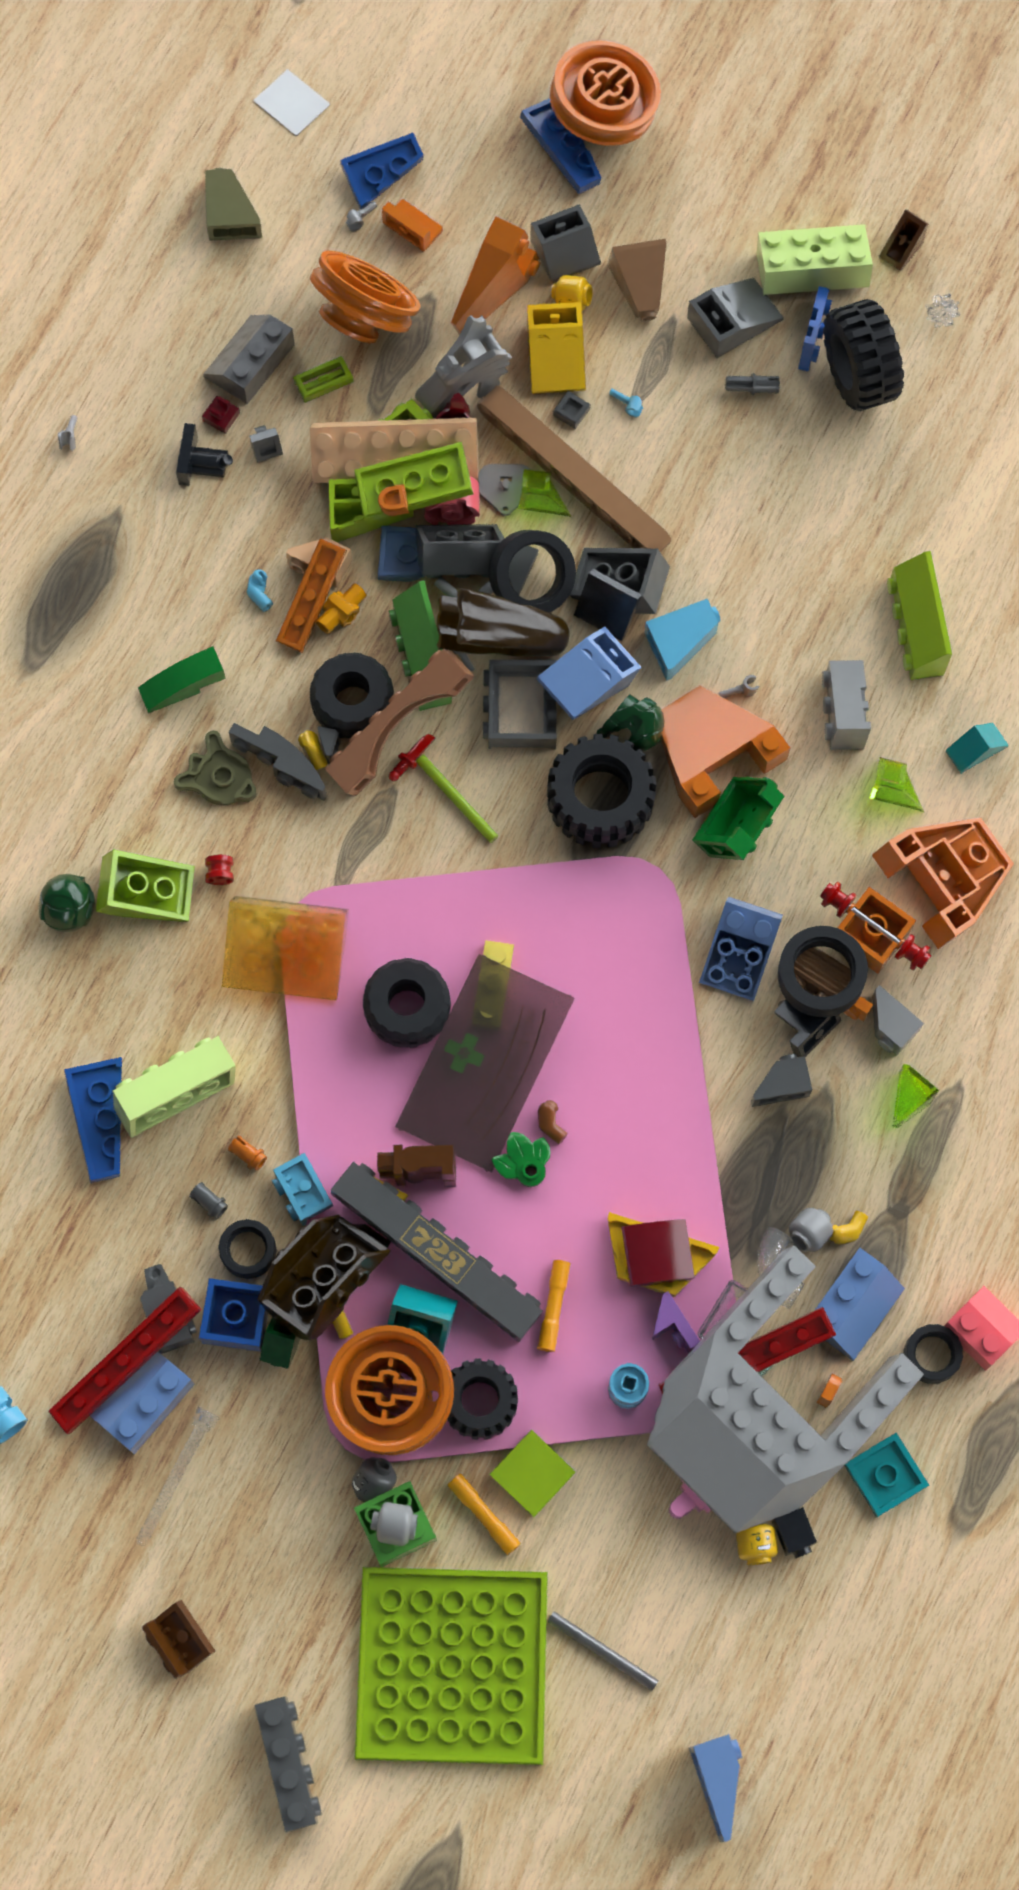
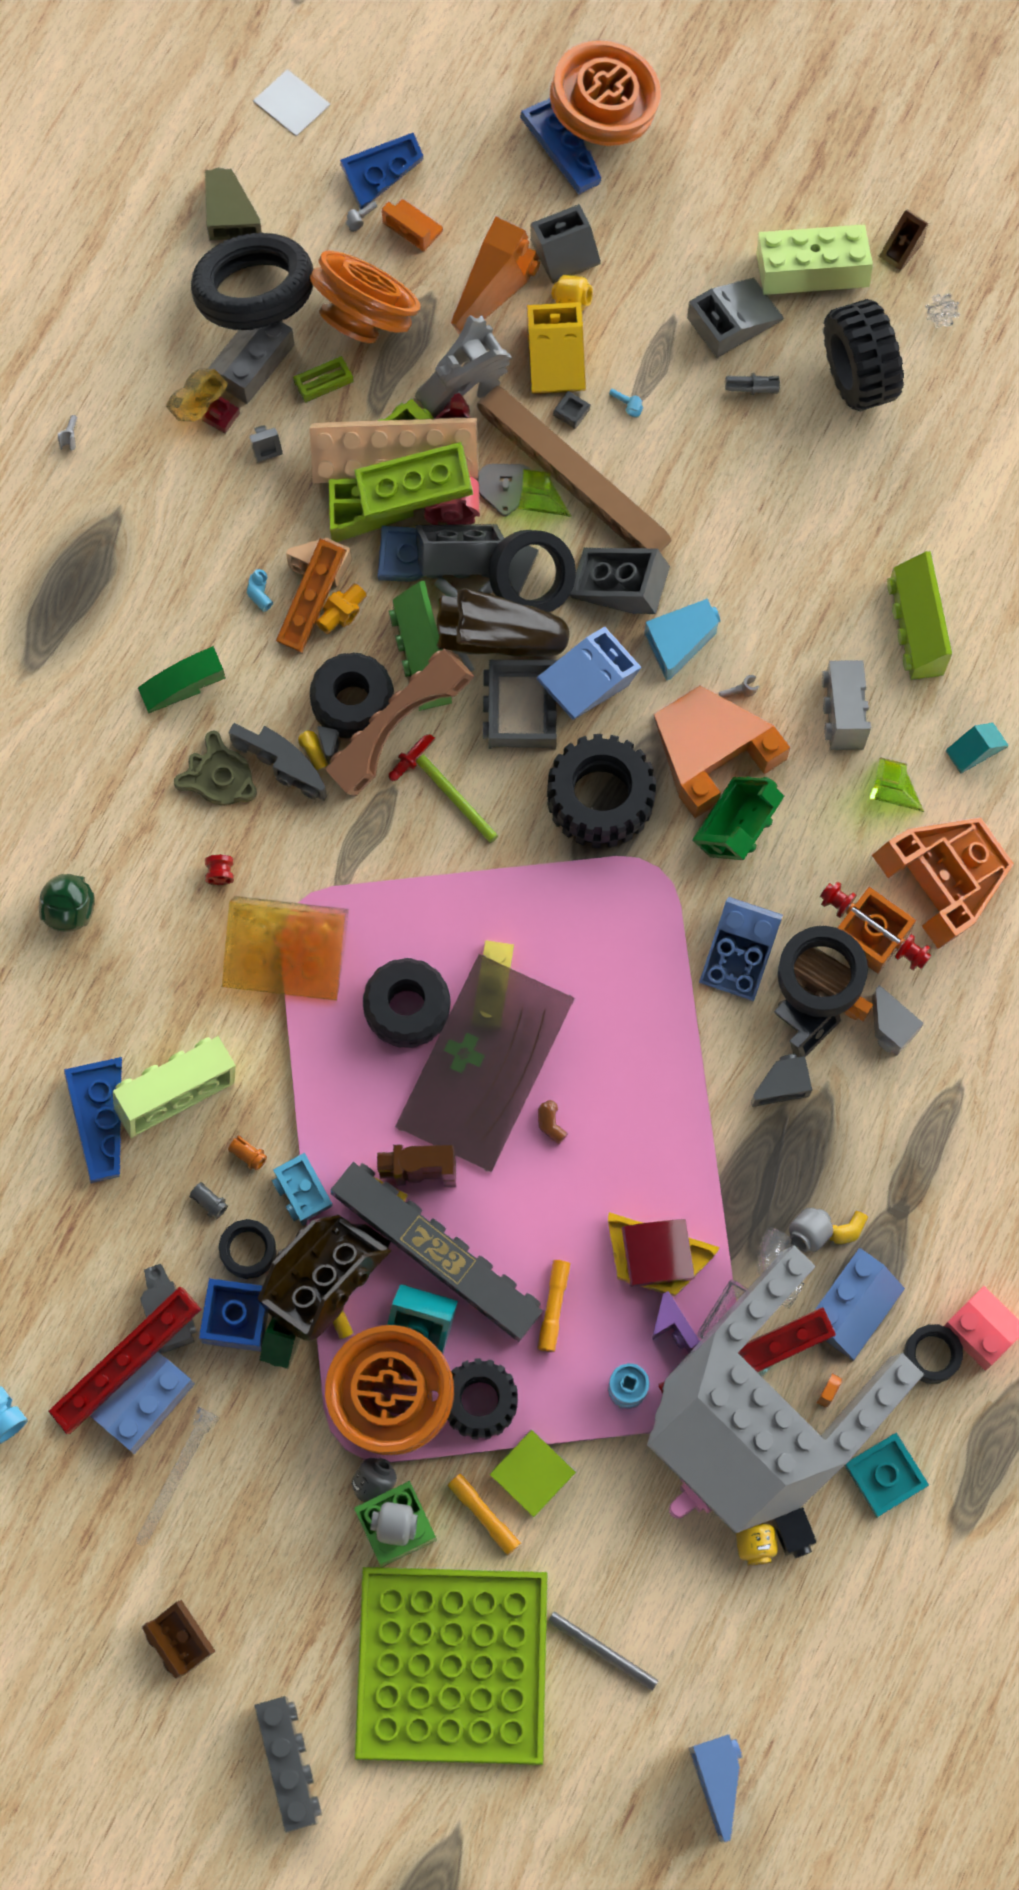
lime slope [96,849,195,922] -> none
black piece [176,423,233,486] -> none
orange tile [378,484,409,516] -> none
green plate [492,1132,551,1187] -> none
black tile [574,569,641,641] -> none
dark green helmet [596,694,665,752] -> none
medium nougat slope [608,238,667,321] -> none
blue wing [798,286,832,372] -> none
clear neon green slope [892,1064,939,1128] -> none
none -> clear yellow brick [166,368,227,422]
none -> black tyre [191,233,314,330]

